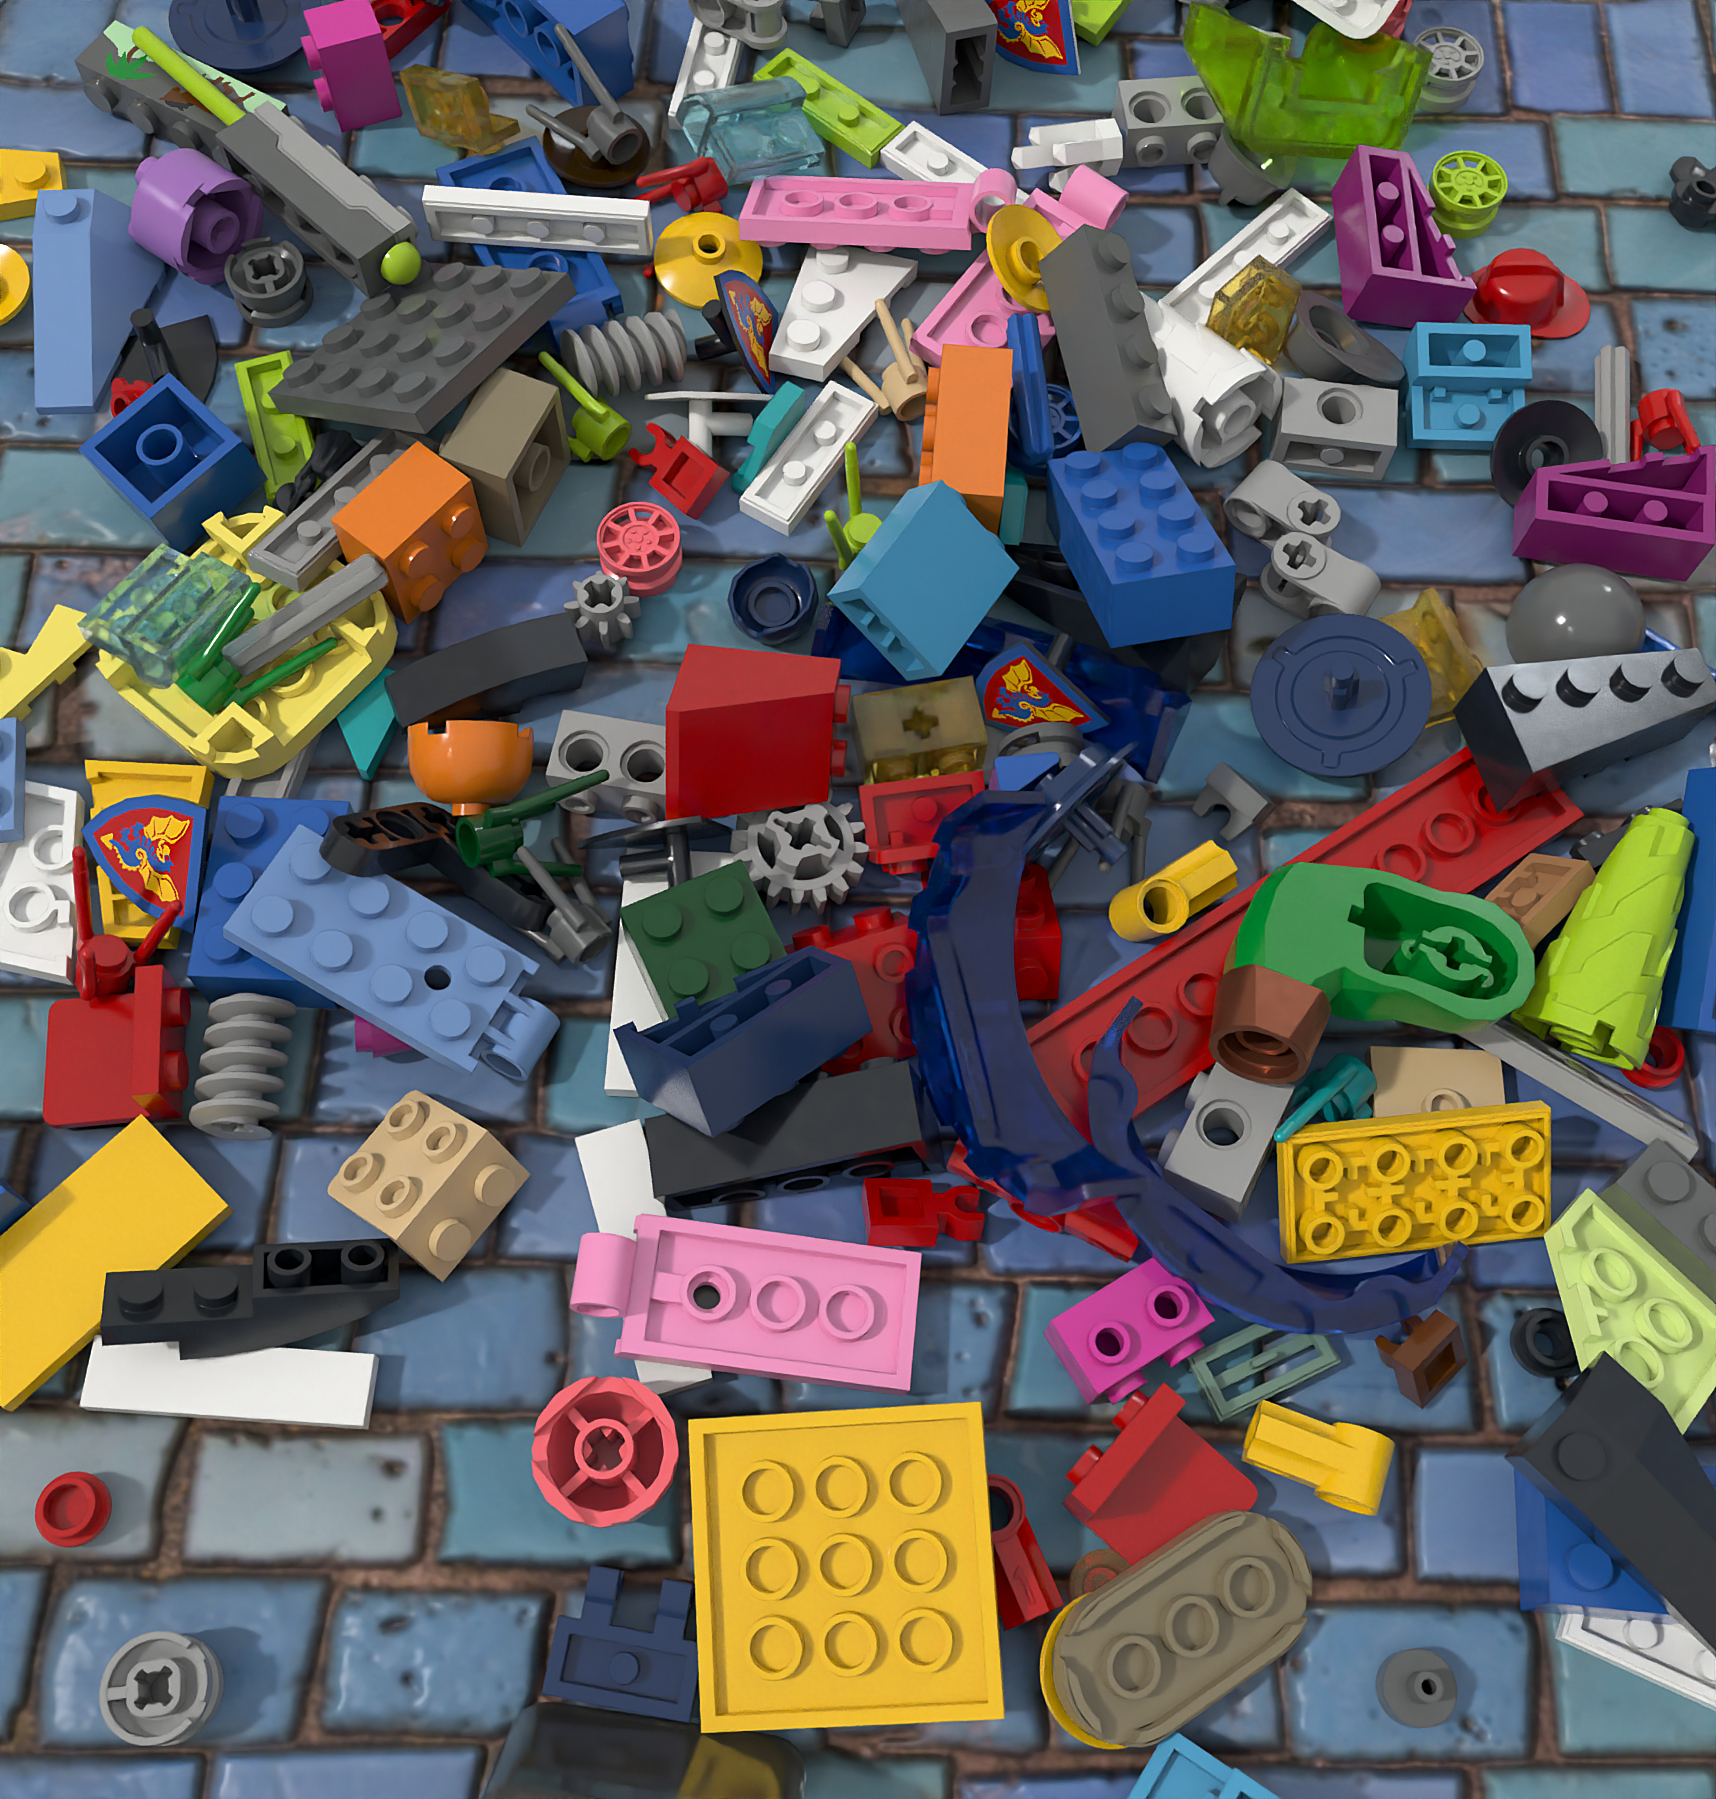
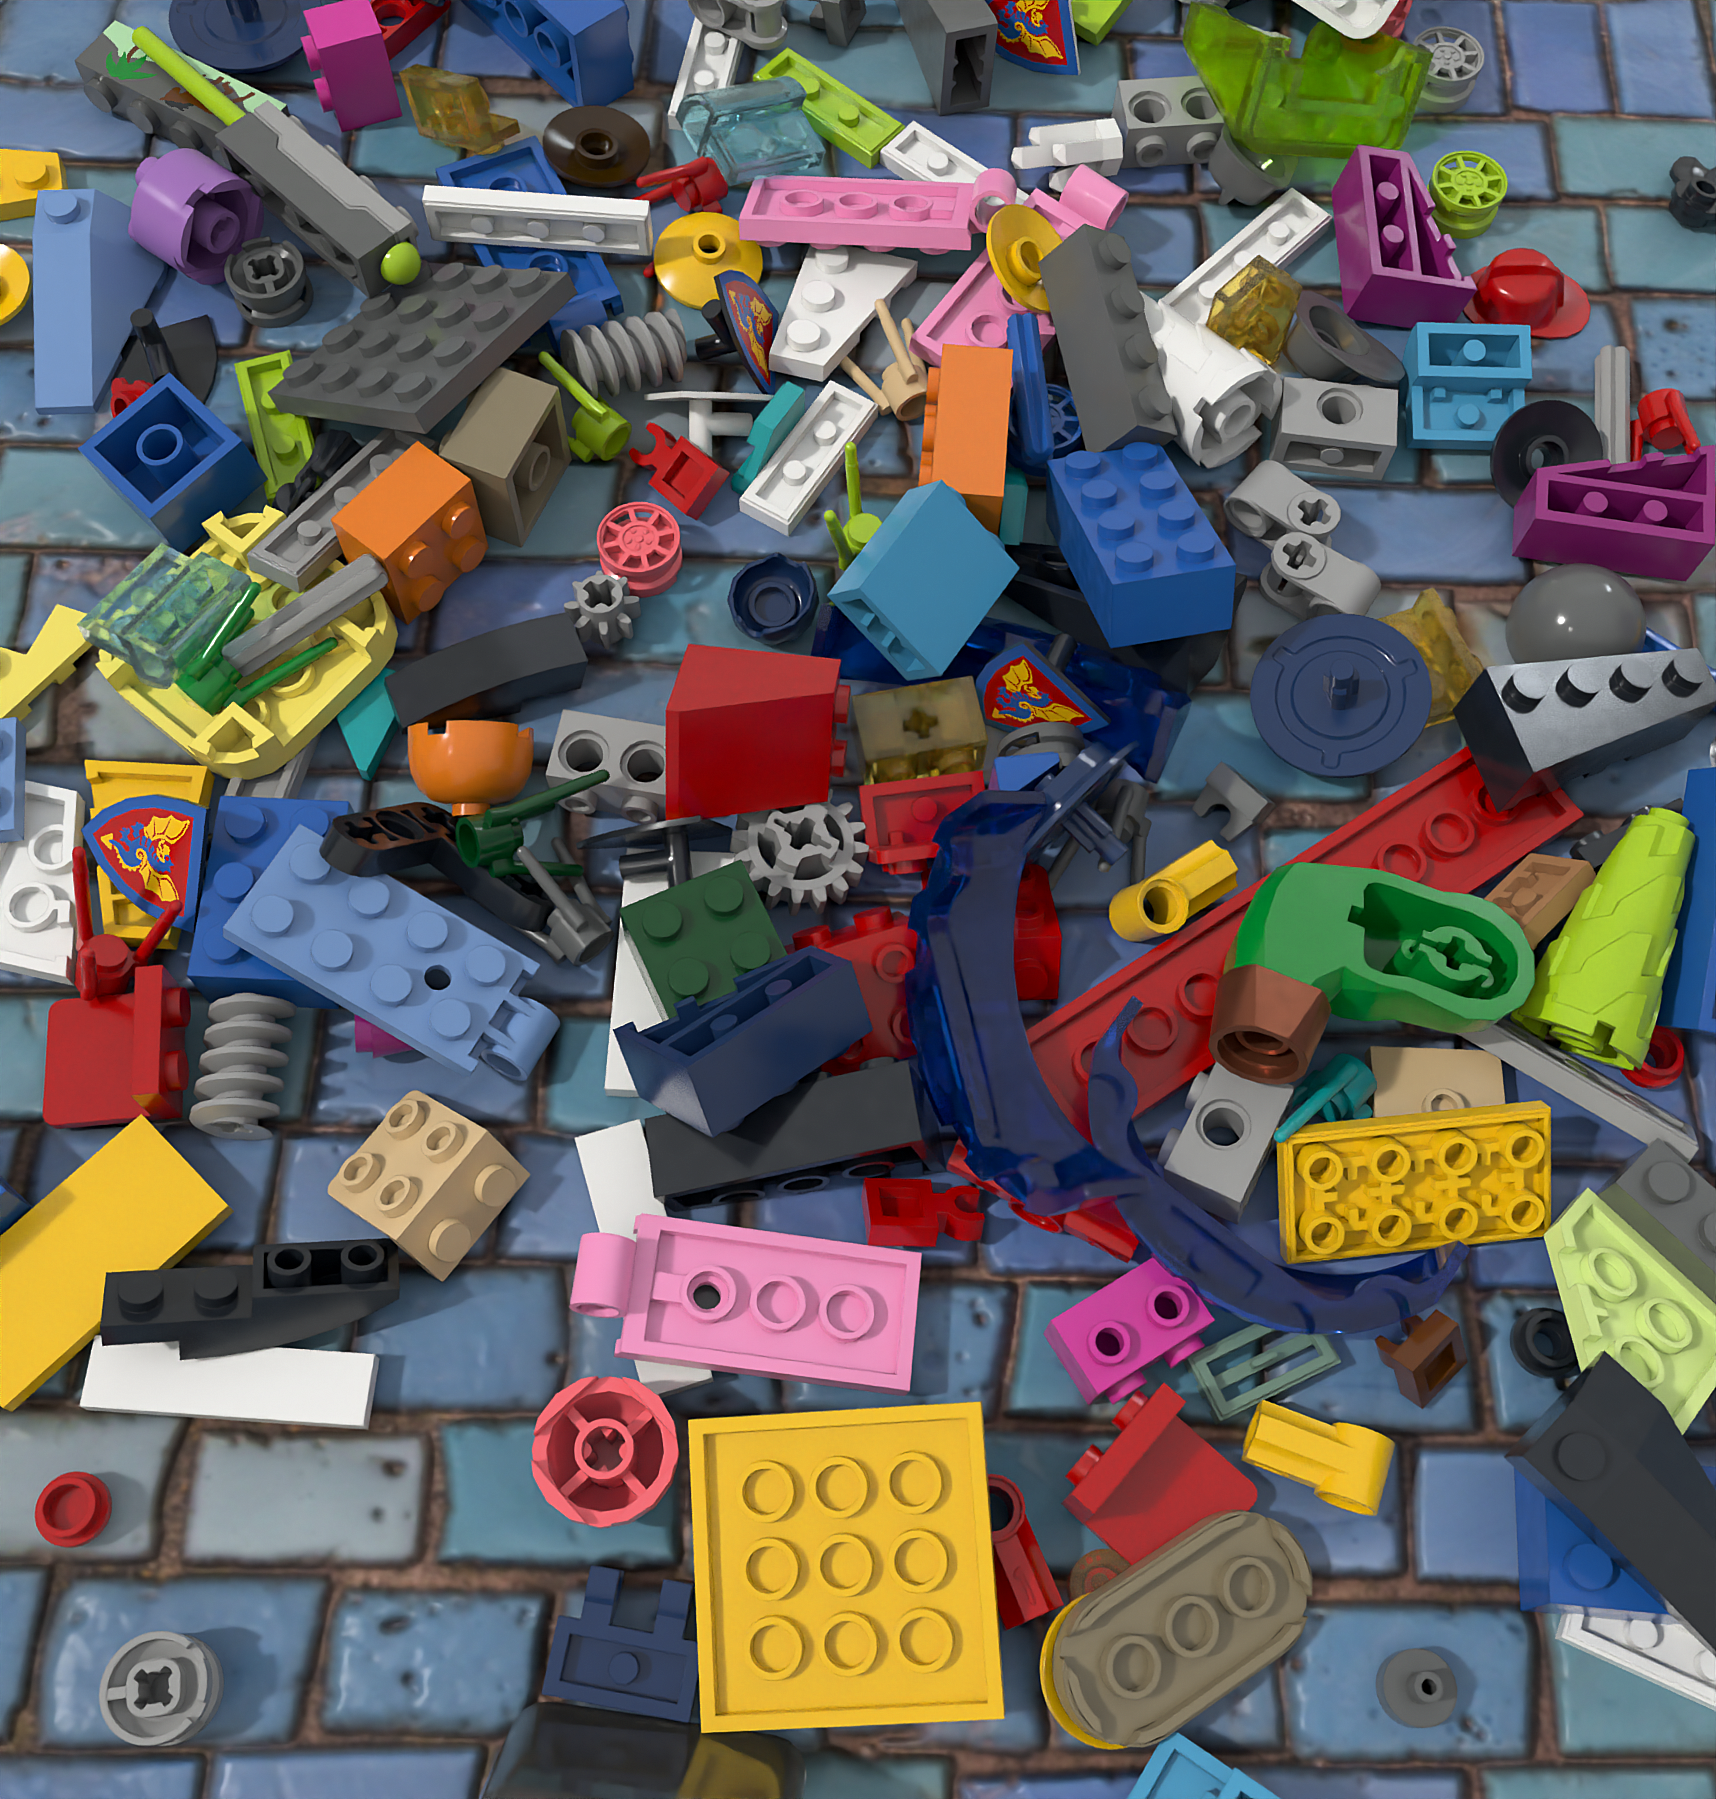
dark grey plant [525,23,643,165] -> none

